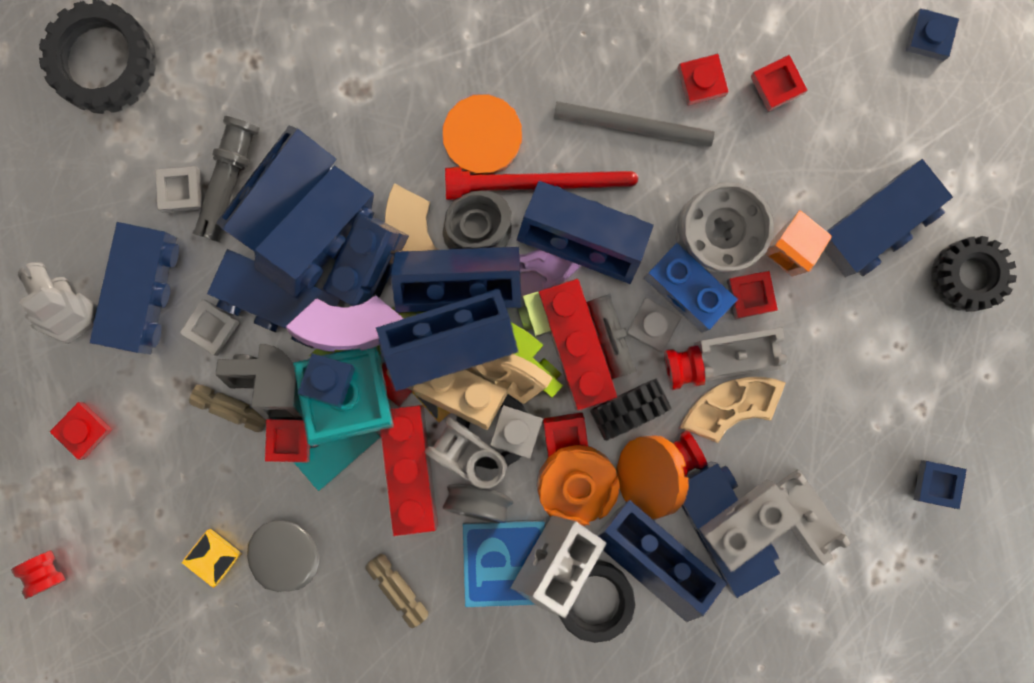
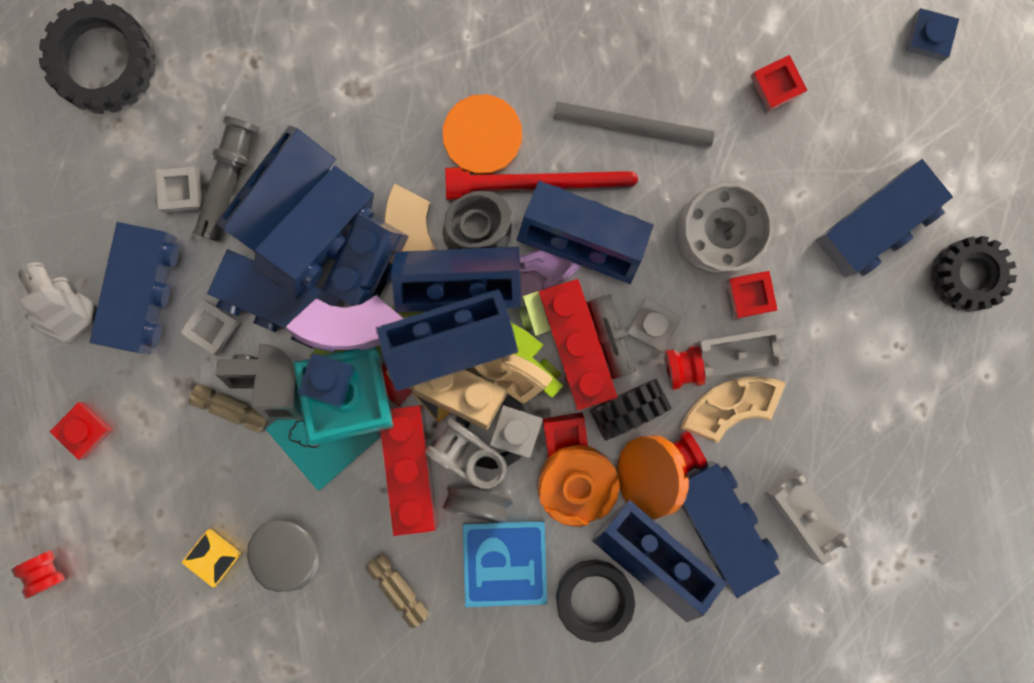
red plate [265,419,310,462] -> none
light grey brick [511,515,606,618] -> none
blue brick [643,243,738,333] -> none
red plate [677,54,729,106] -> none
light grey brick [700,479,802,571] -> none
slope [765,210,832,277] -> none
dark blue plate [913,460,967,510] -> none

